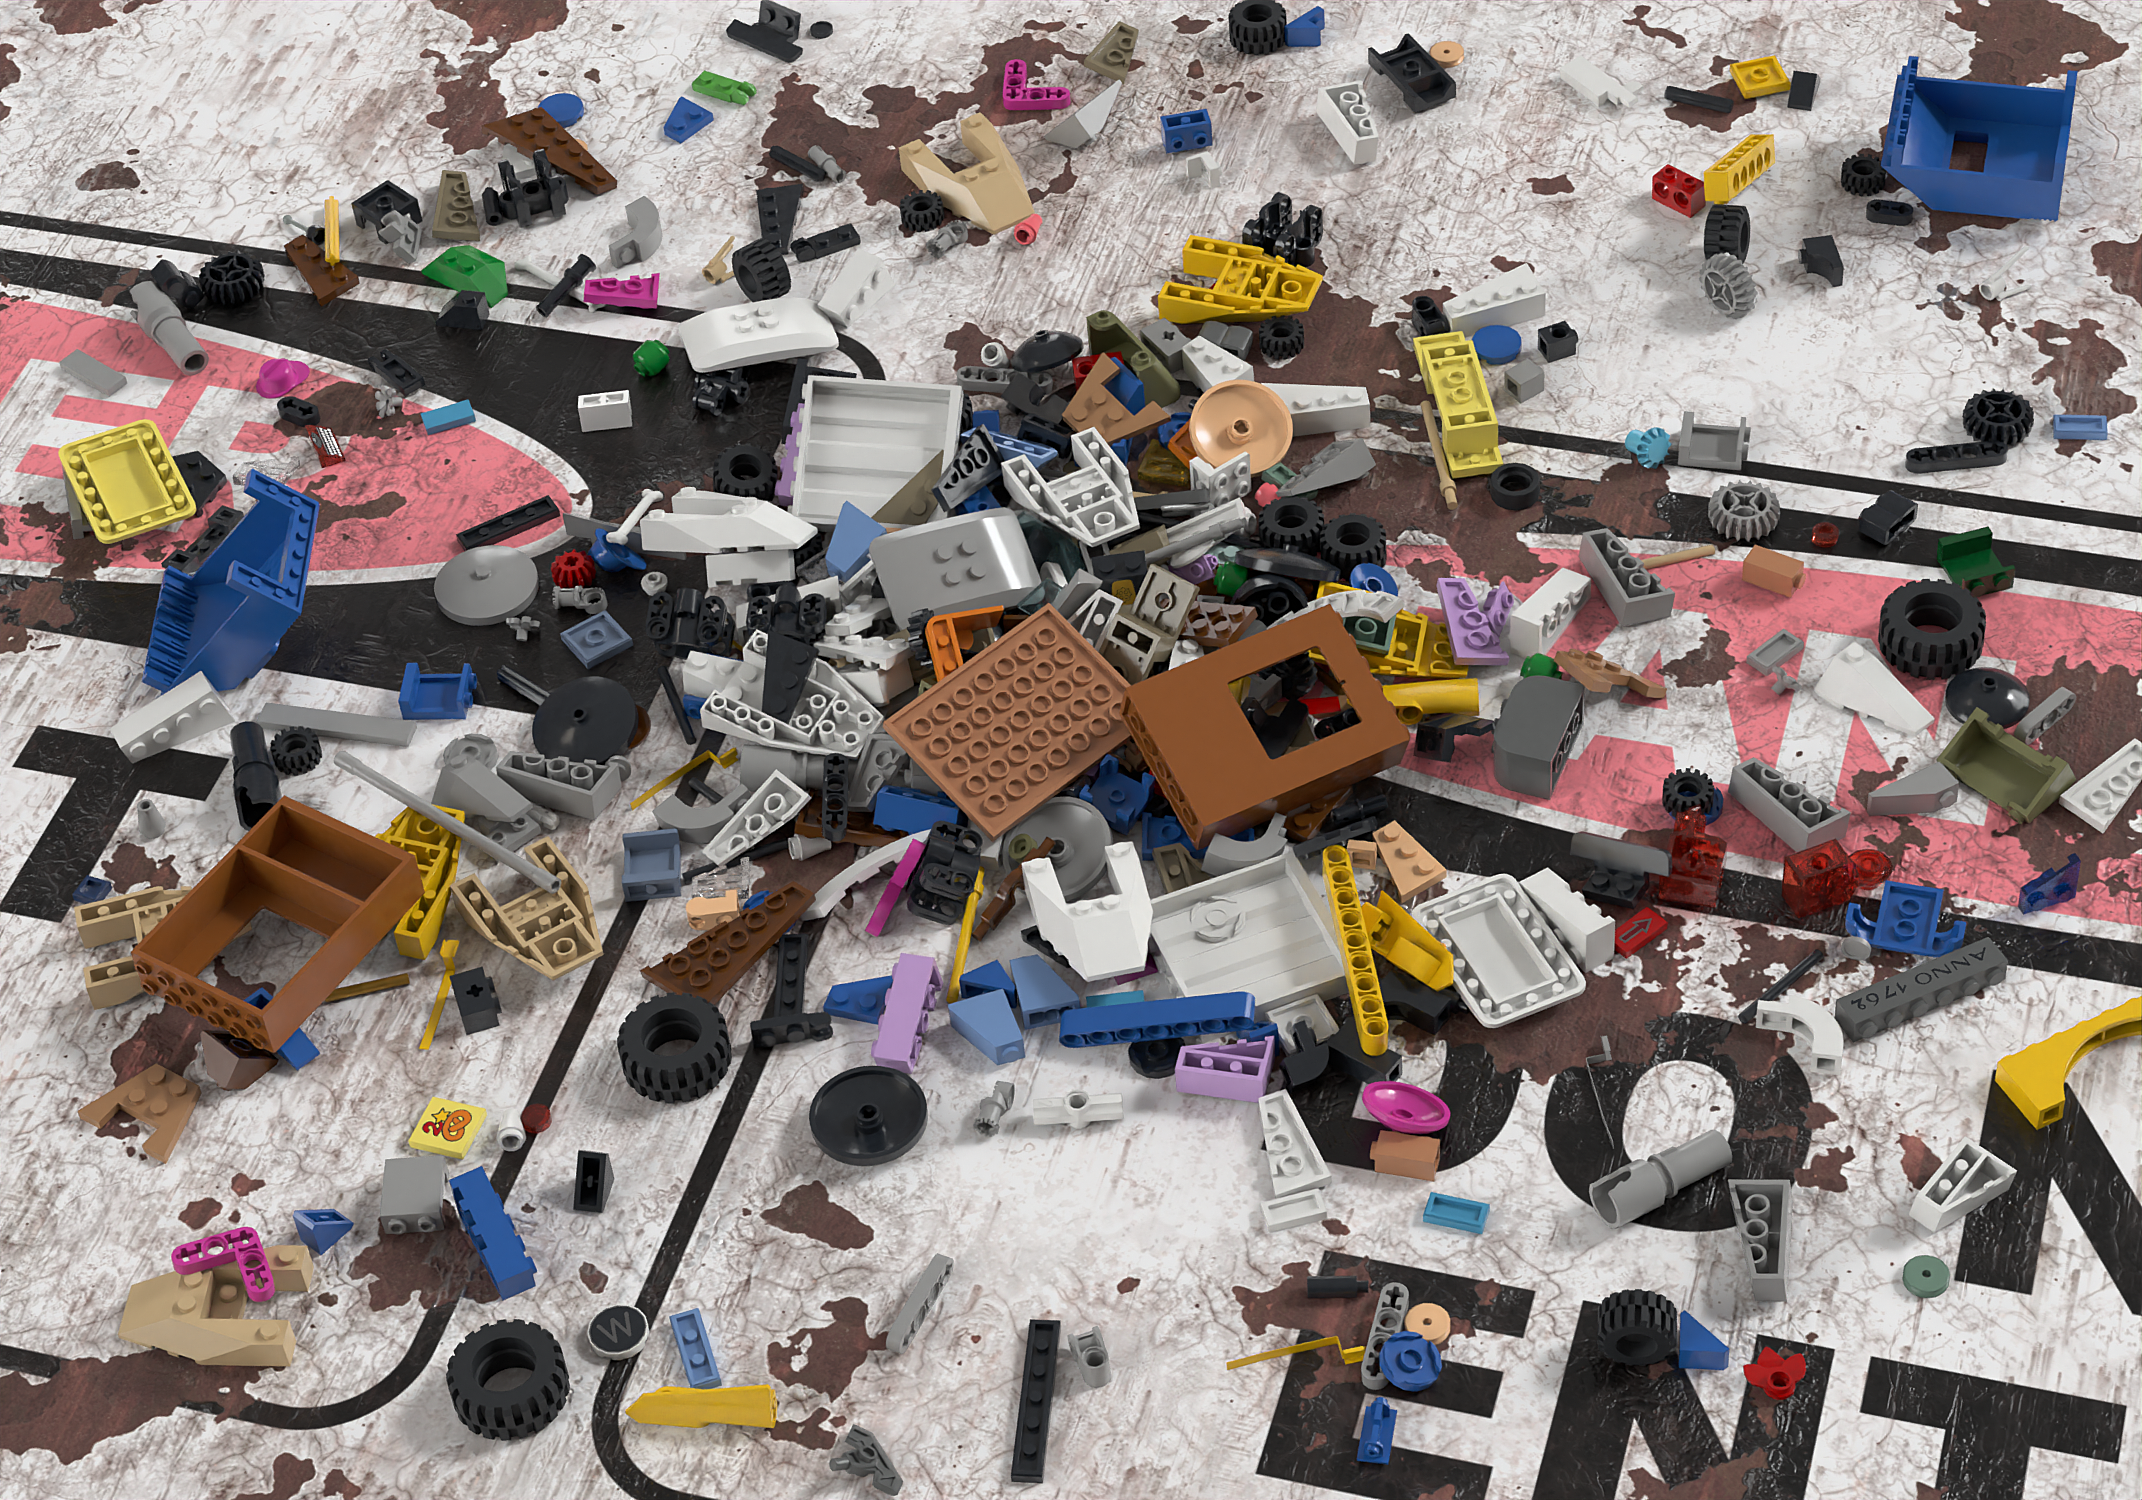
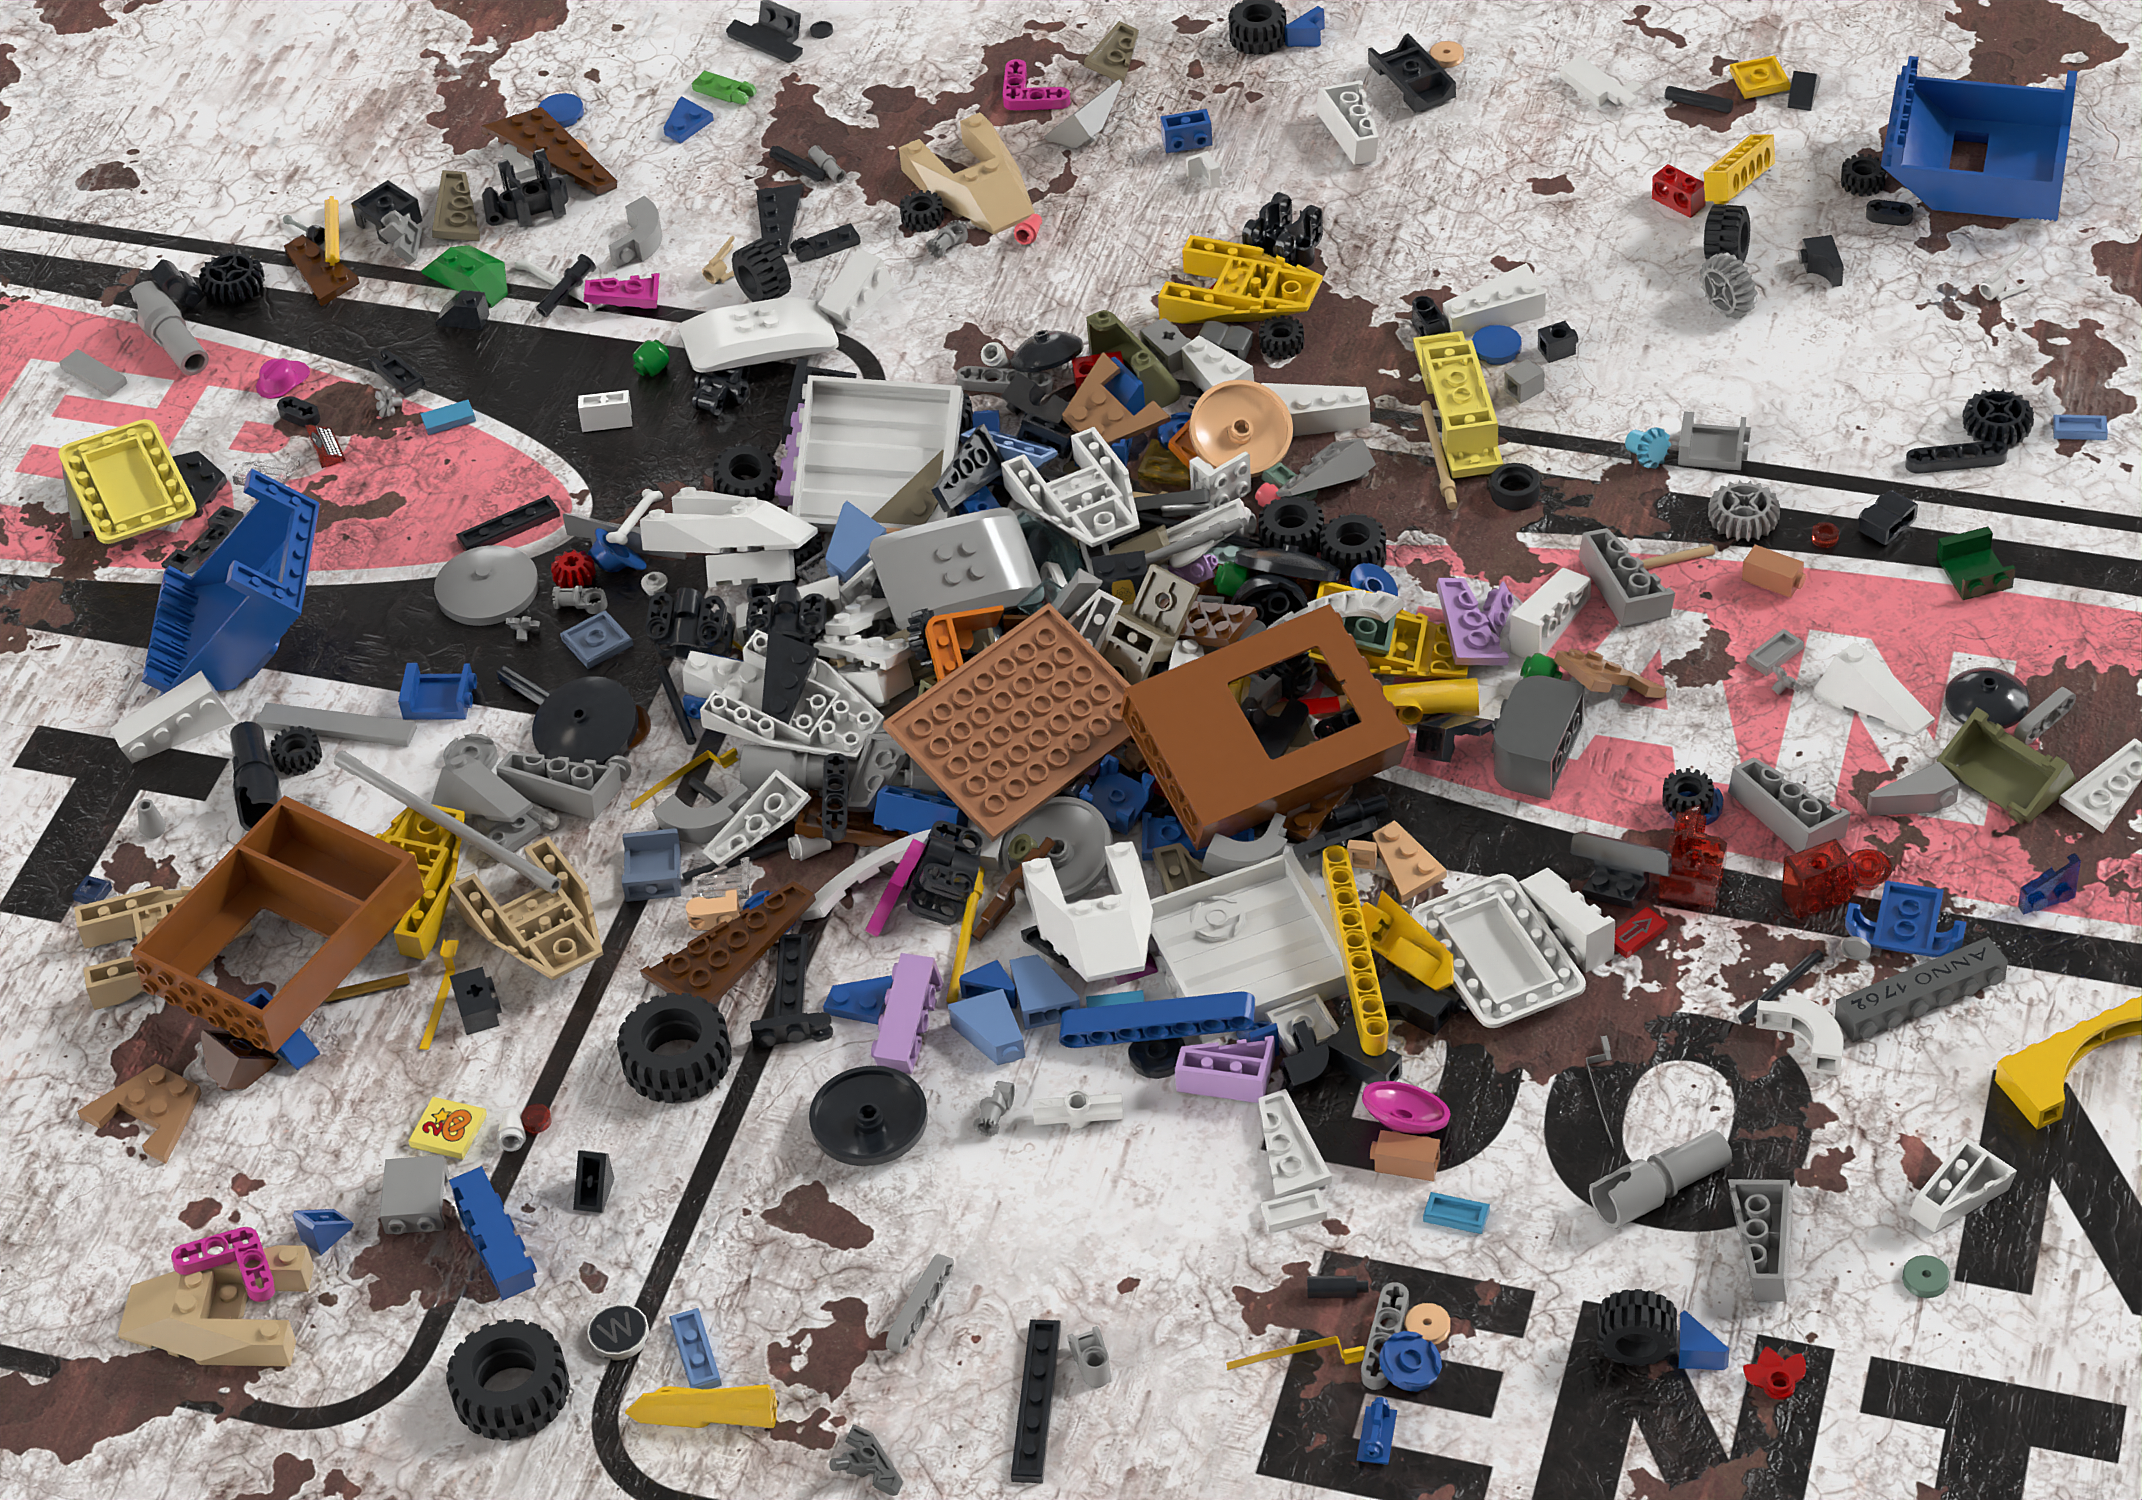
black tyre [1878,579,1986,680] -> none

